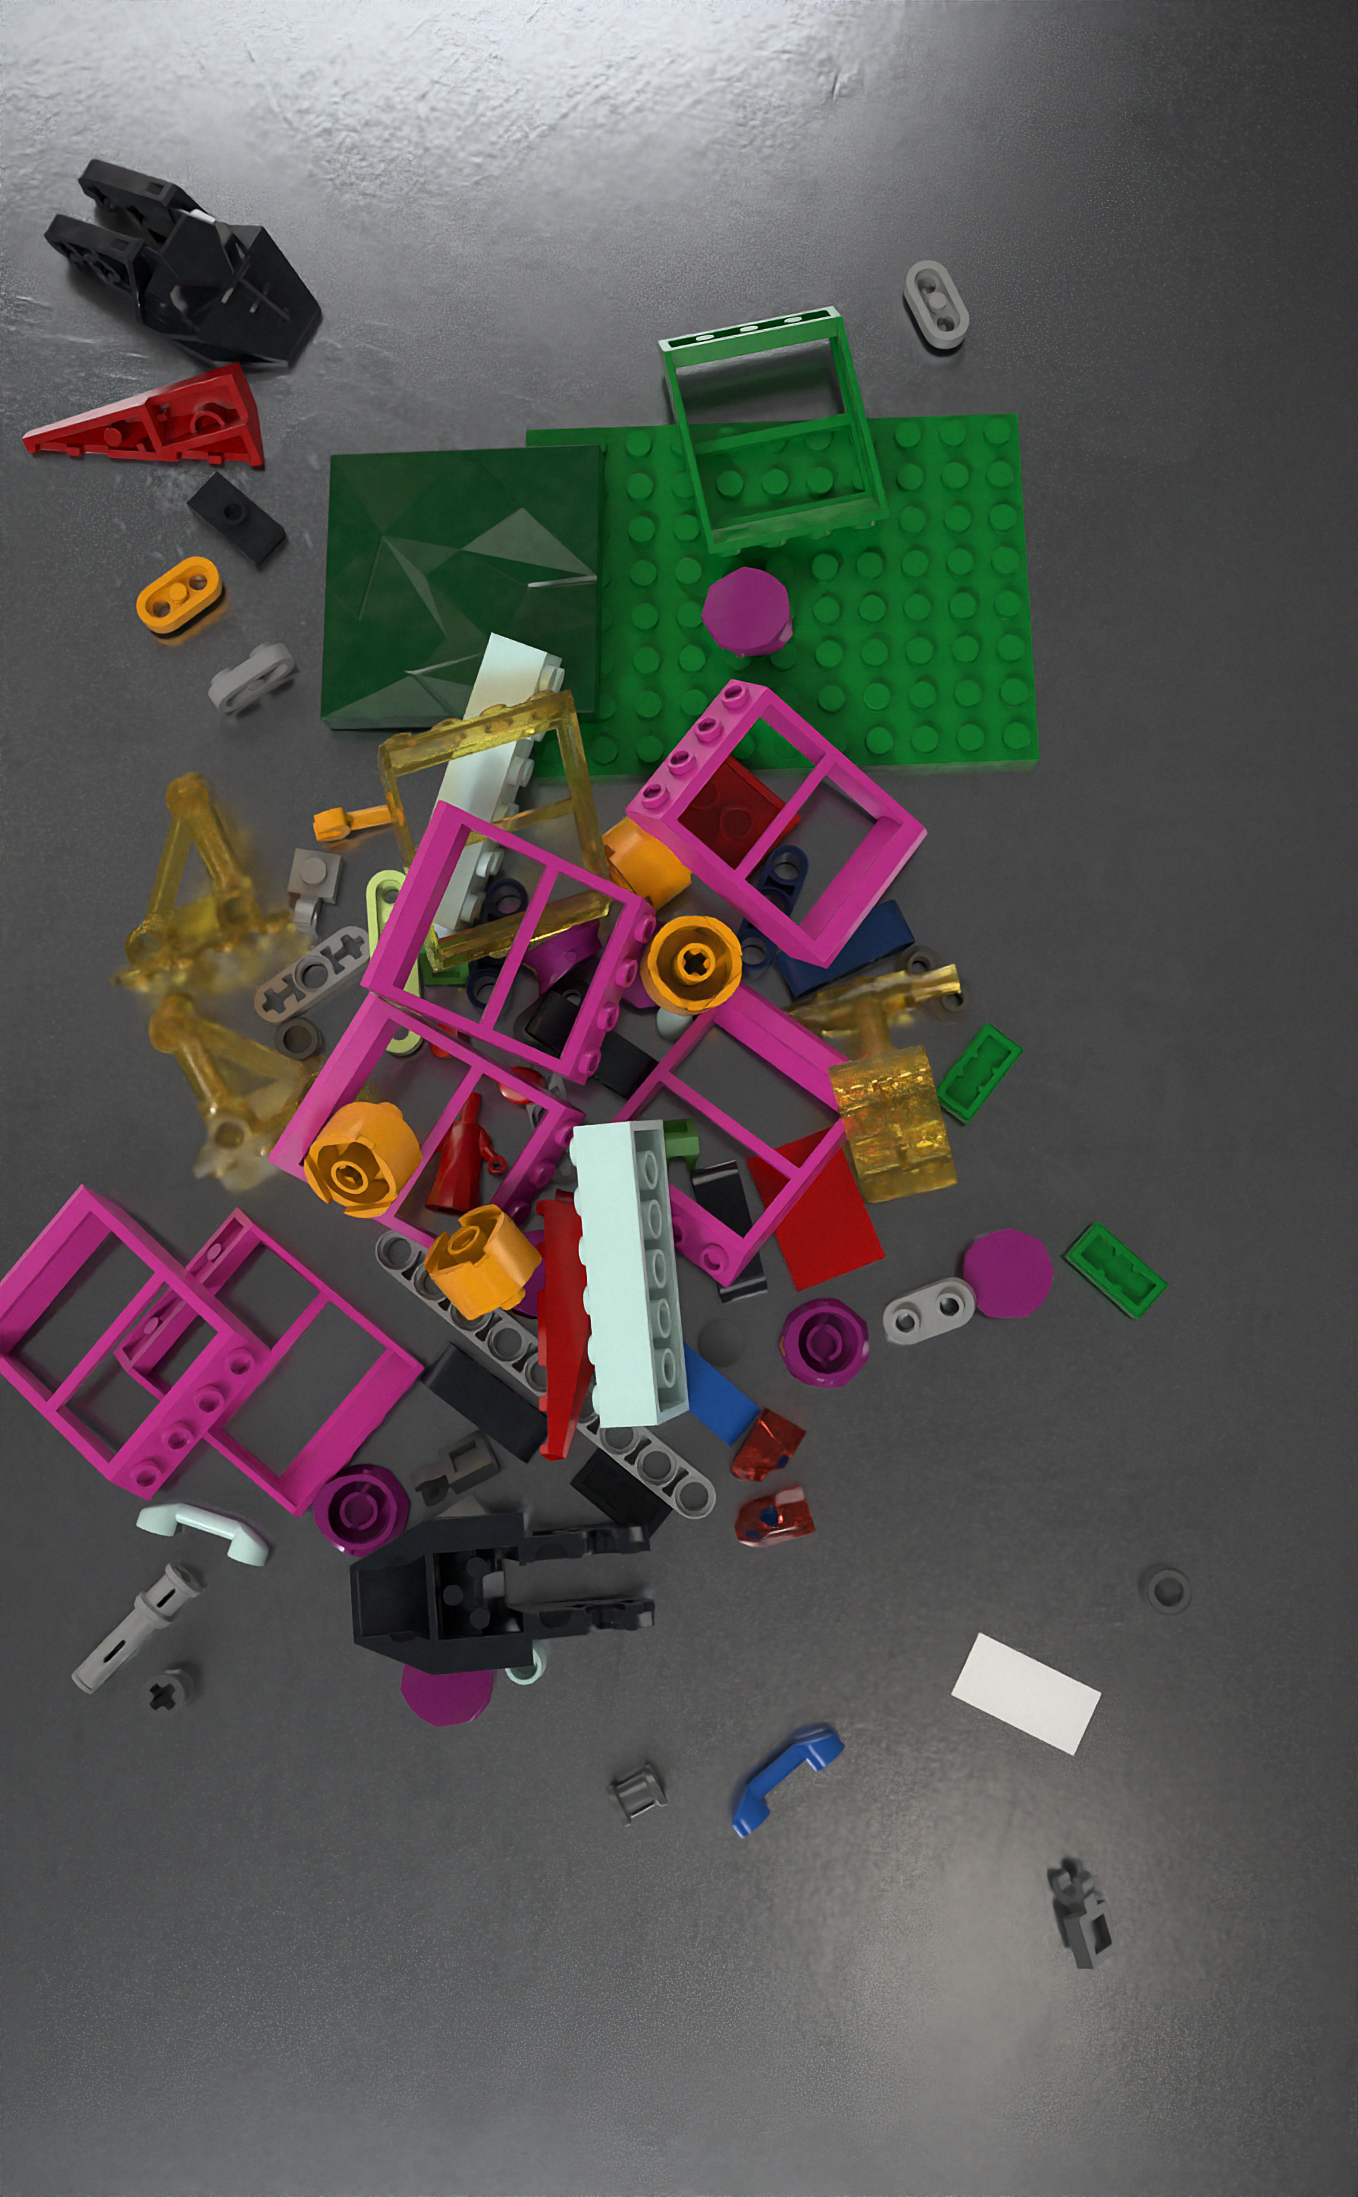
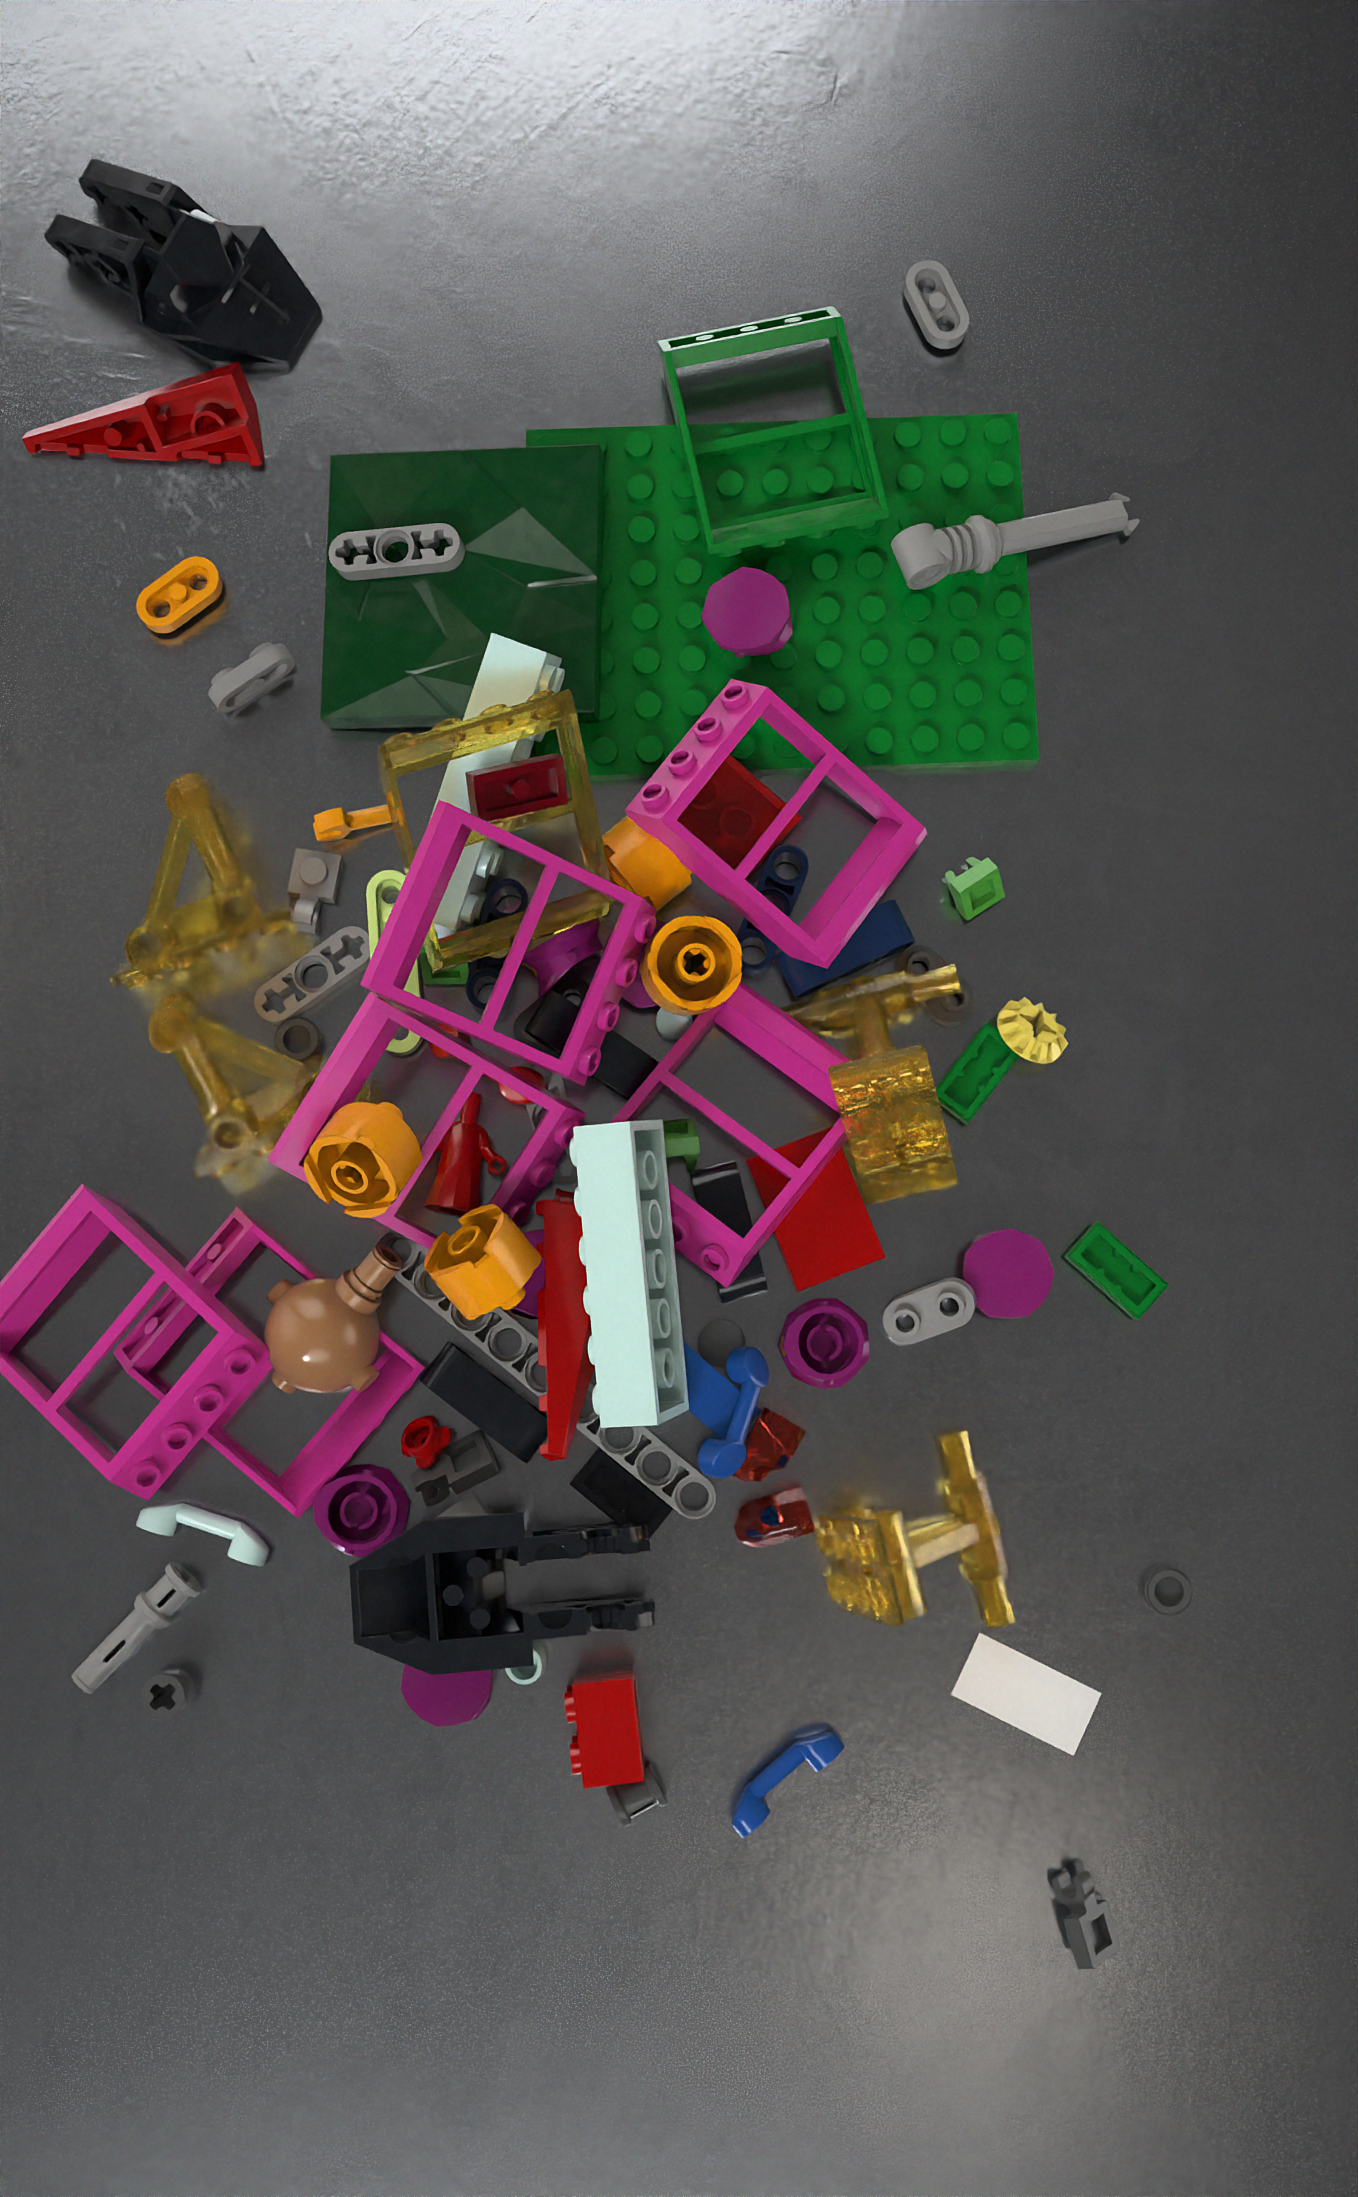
black plate [186,472,286,566] -> none
none -> medium nougat piece [264,1244,403,1394]
none -> light grey beam [328,523,465,581]
none -> red plate [401,1415,452,1469]
none -> dark red plate [465,753,568,822]
none -> red brick [564,1663,645,1789]
none -> blue bar [698,1346,769,1479]
none -> clear yellow plate [815,1430,1017,1628]
none -> light grey piece [891,493,1140,590]
none -> bright green tile [945,857,1005,921]
none -> light yellow gear [997,997,1068,1064]

